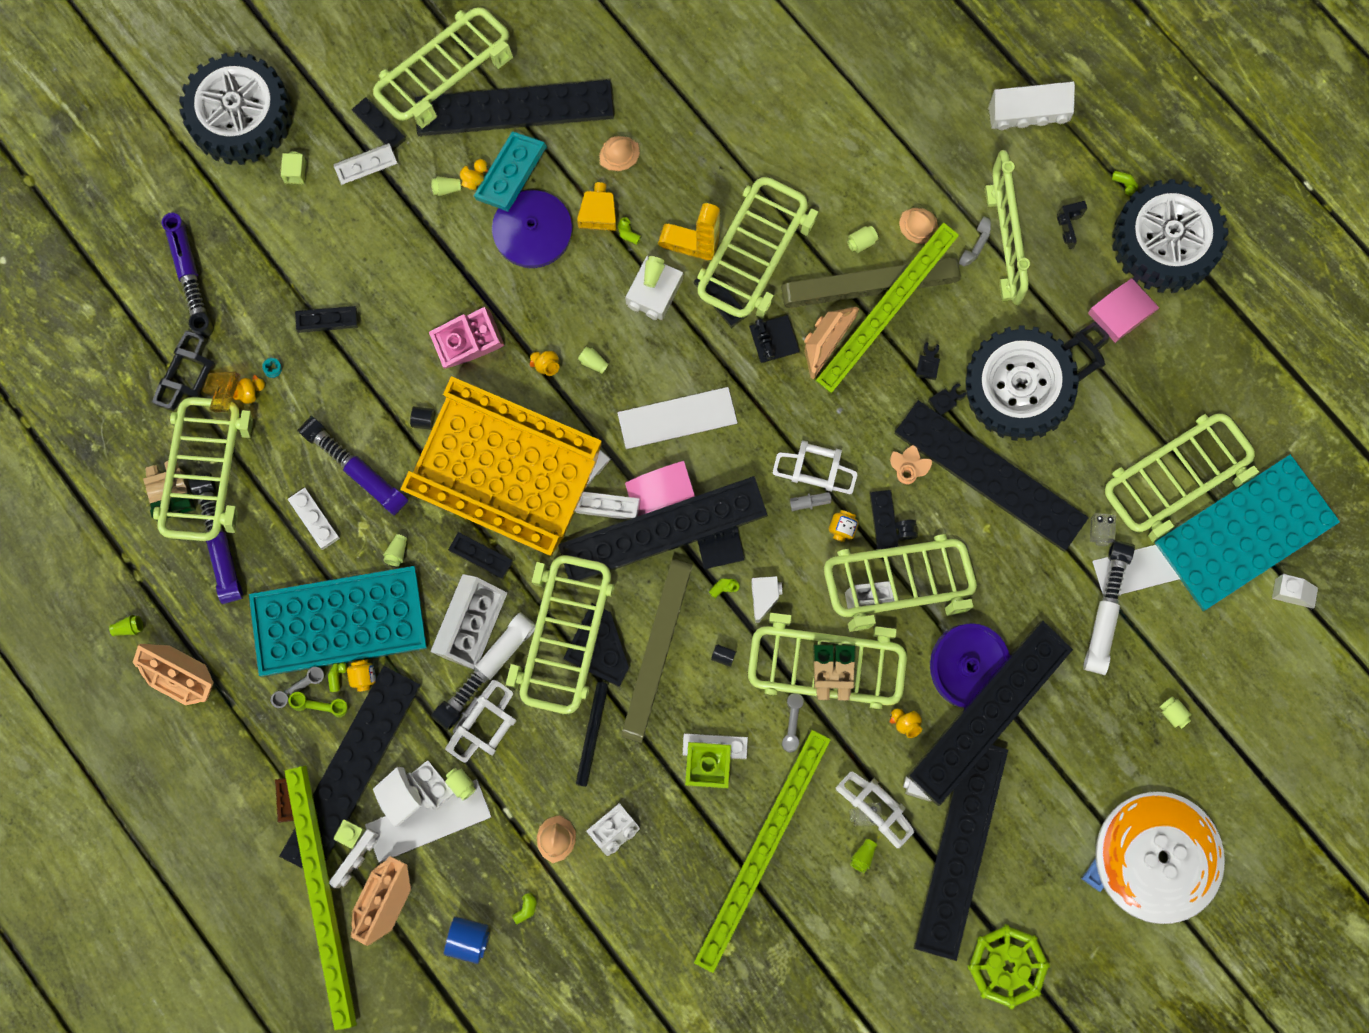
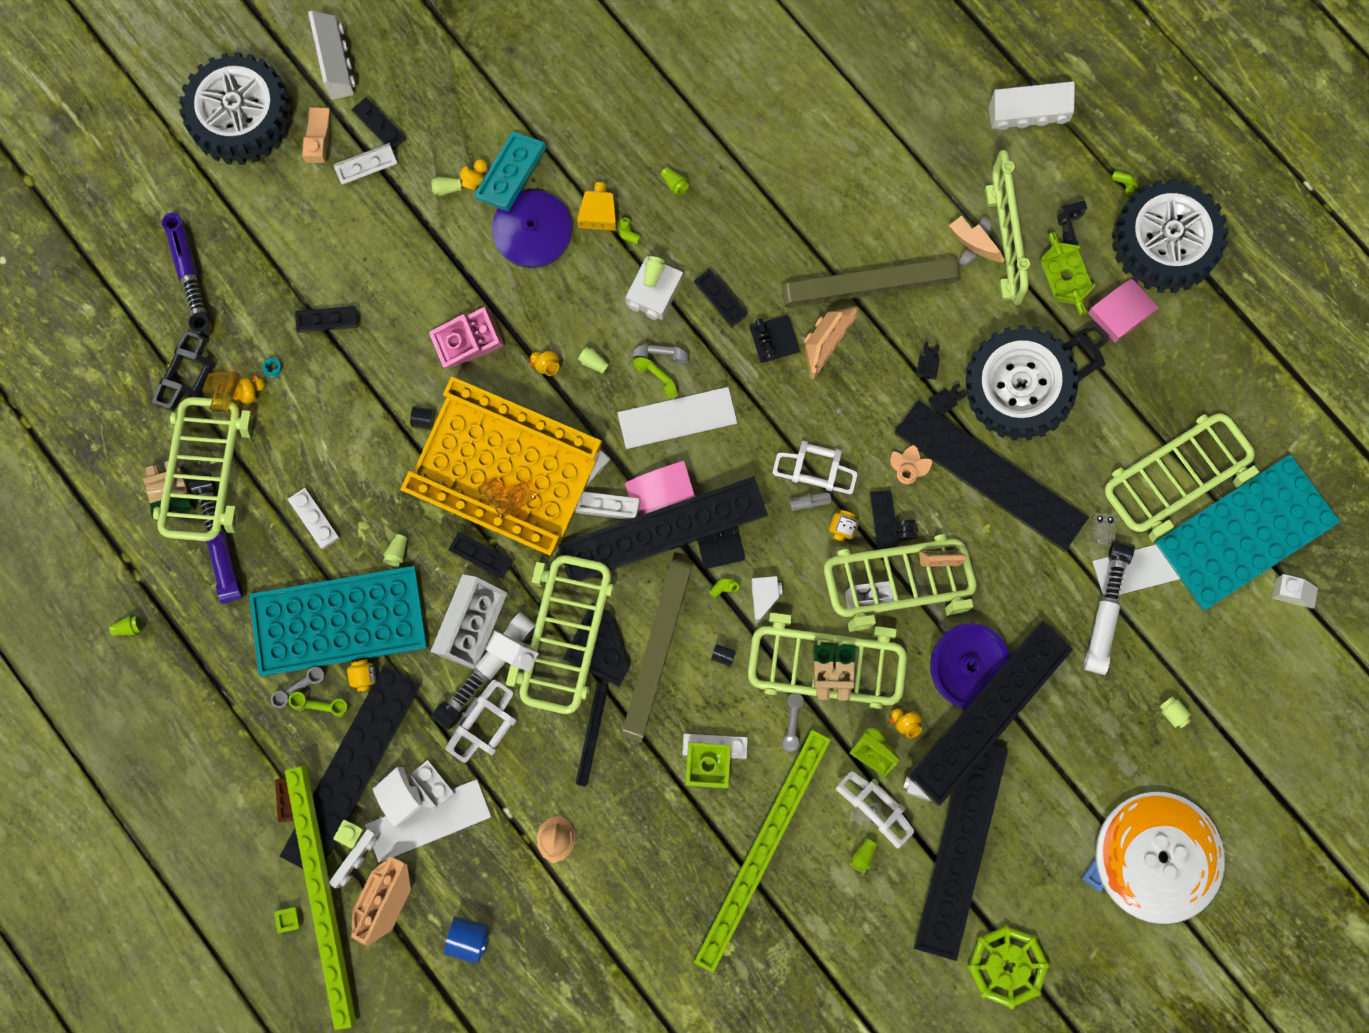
light nougat wedge [133,644,213,705] -> none
yellowish green brick [281,152,307,184] -> none
piece [297,416,409,516] -> none
lime arm [328,662,347,692] -> none
yellowish green bar [373,7,513,129] -> none
black plate [415,79,614,136] -> none
yellowish green brick [445,768,476,801] -> none
lime arm [512,893,537,925] -> none
white bracket [587,803,640,856] -> none
light nougat piece [599,136,640,171] -> none
yellow beam [658,203,720,260] -> none
yellowish green bar [697,177,818,319] -> none
lime plate [815,222,959,394] -> none
yellowish green brick [847,226,878,253] -> none
light nougat piece [899,208,939,244] -> none
none -> lime plate [274,907,301,934]
none -> light nougat slope [302,108,331,163]
none -> white slope [308,11,356,100]
none -> clear yellow tile [478,478,536,518]
none -> white slope [485,630,539,672]
none -> lime bar [631,357,678,400]
none -> light grey bar [632,344,689,364]
none -> lime cone [661,167,689,196]
none -> lime slope [850,728,899,777]
none -> light nougat slope [919,551,968,567]
none -> light nougat slope [949,216,1005,263]
none -> lime plate [1040,232,1095,316]

